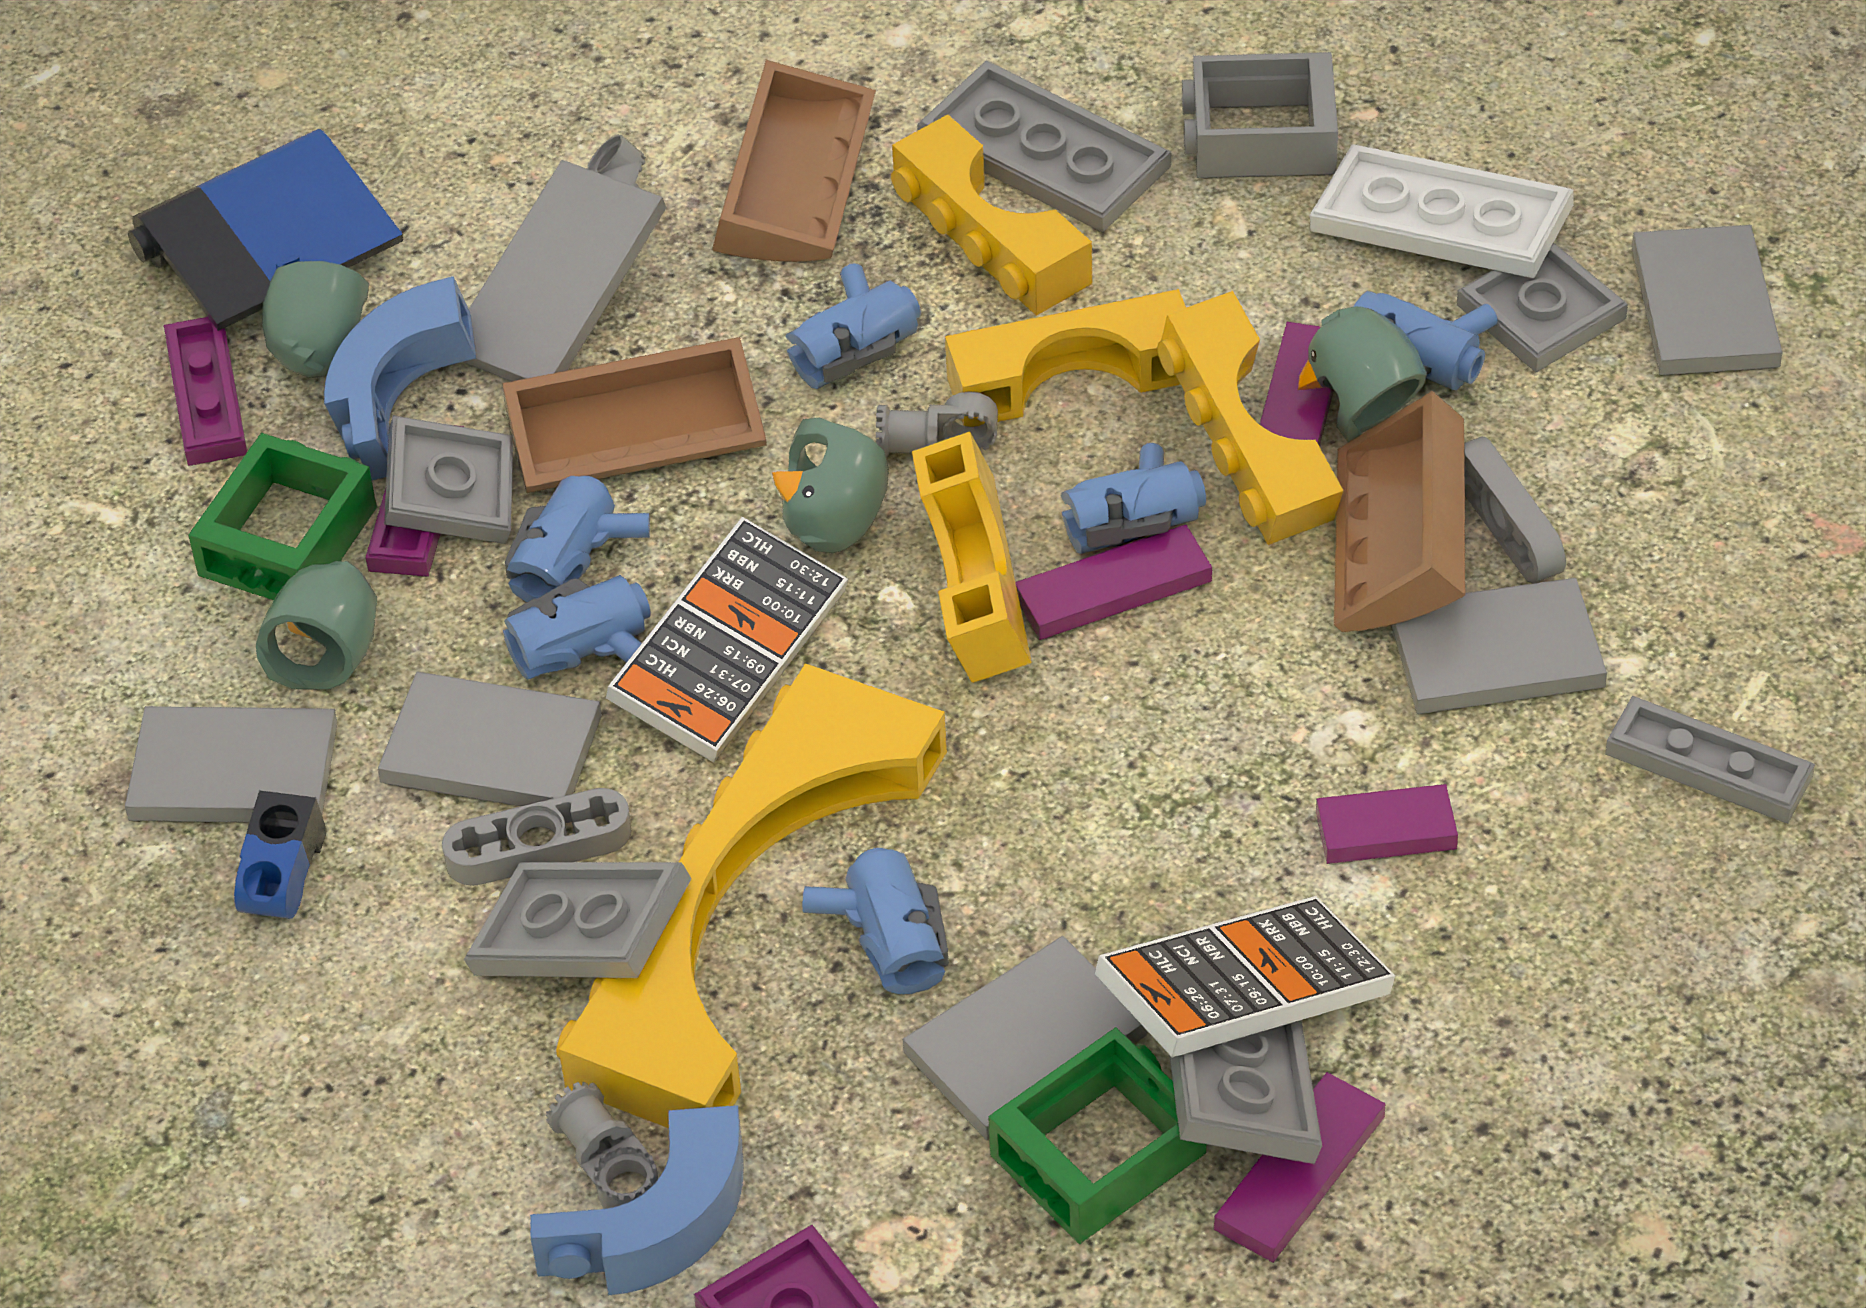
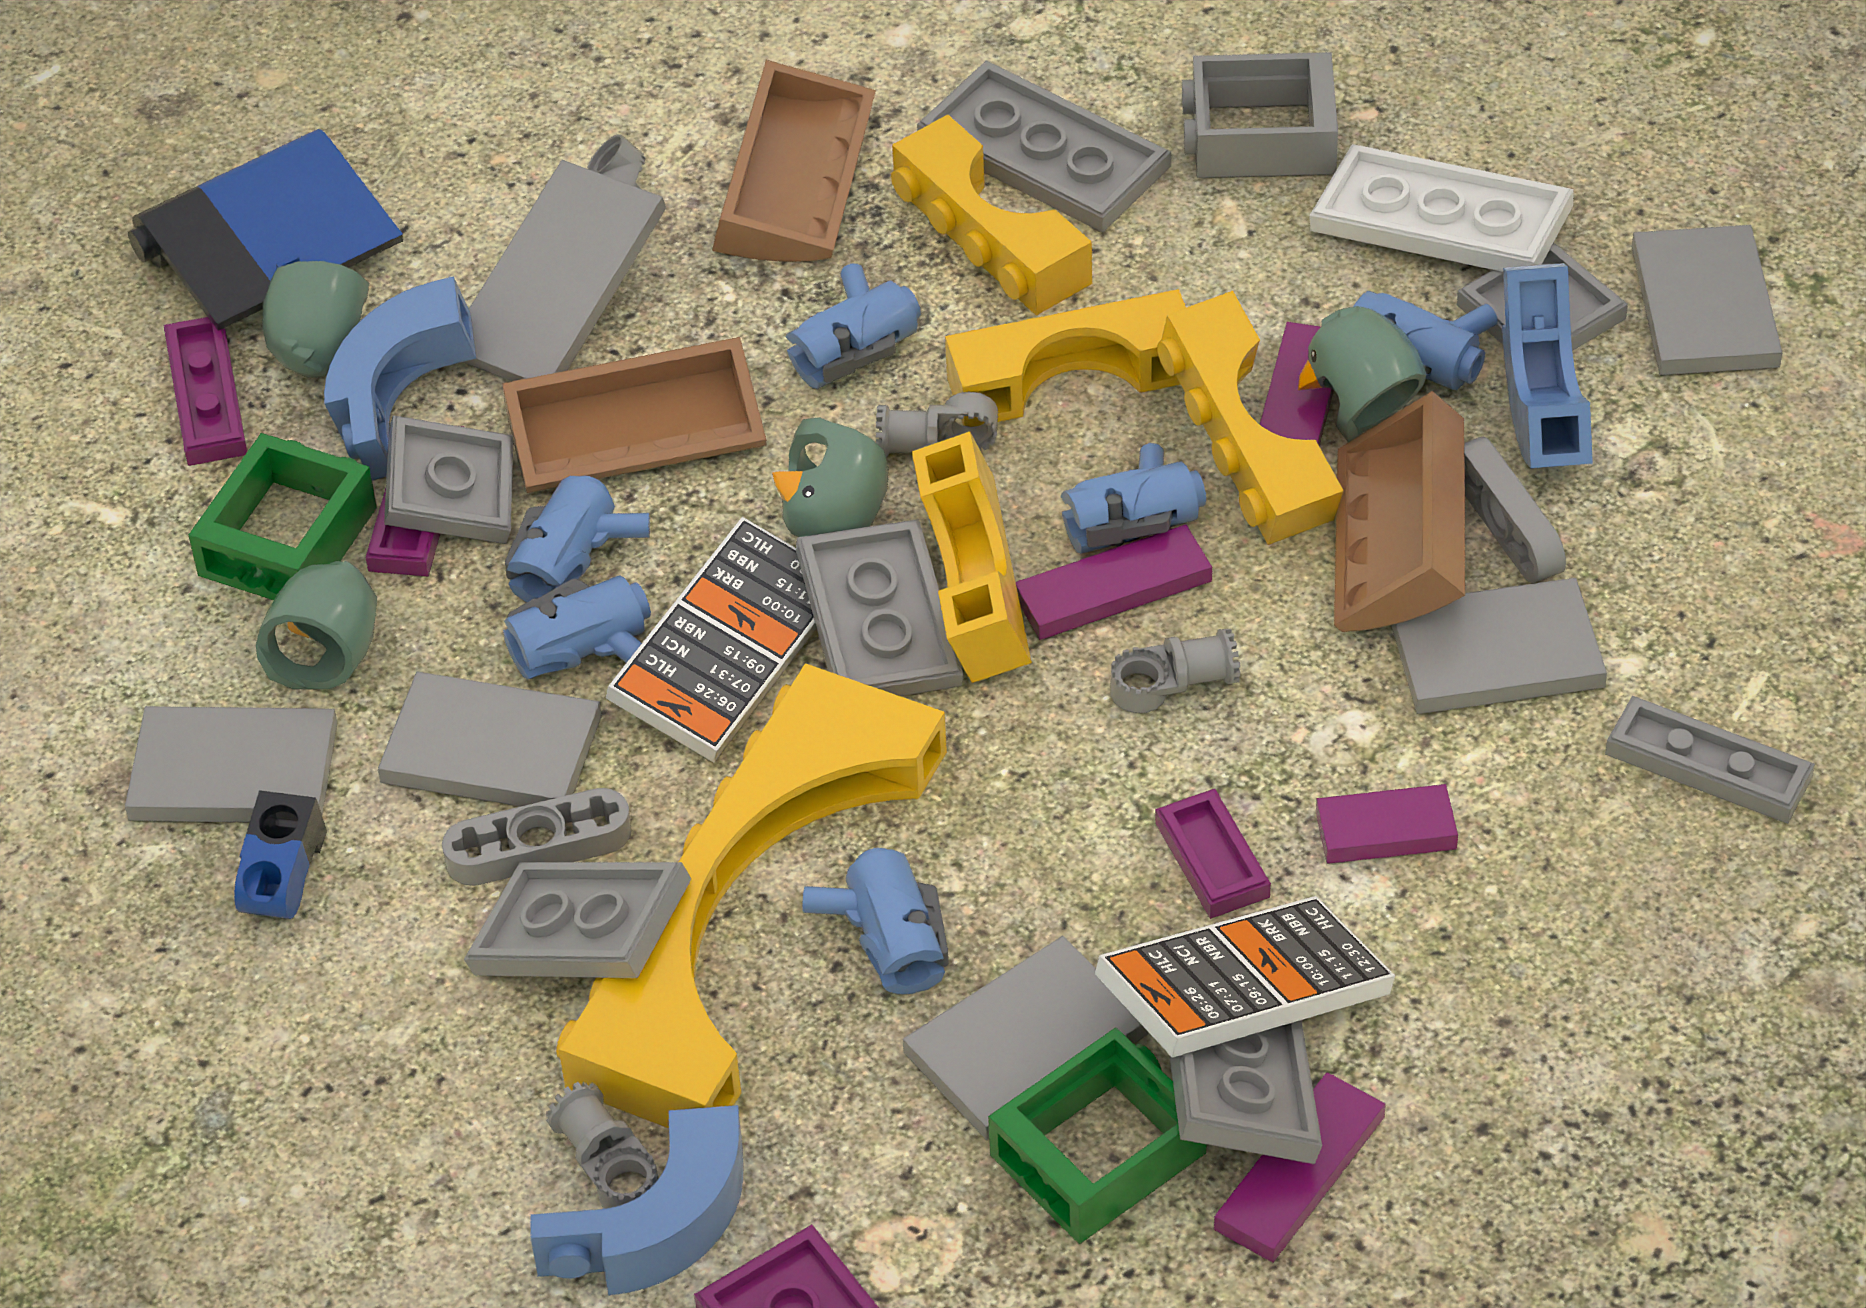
none -> light grey tile [796,519,964,696]
none -> light grey connector [1110,628,1240,713]
none -> magenta tile [1155,788,1271,919]
none -> medium blue arch [1502,263,1593,468]

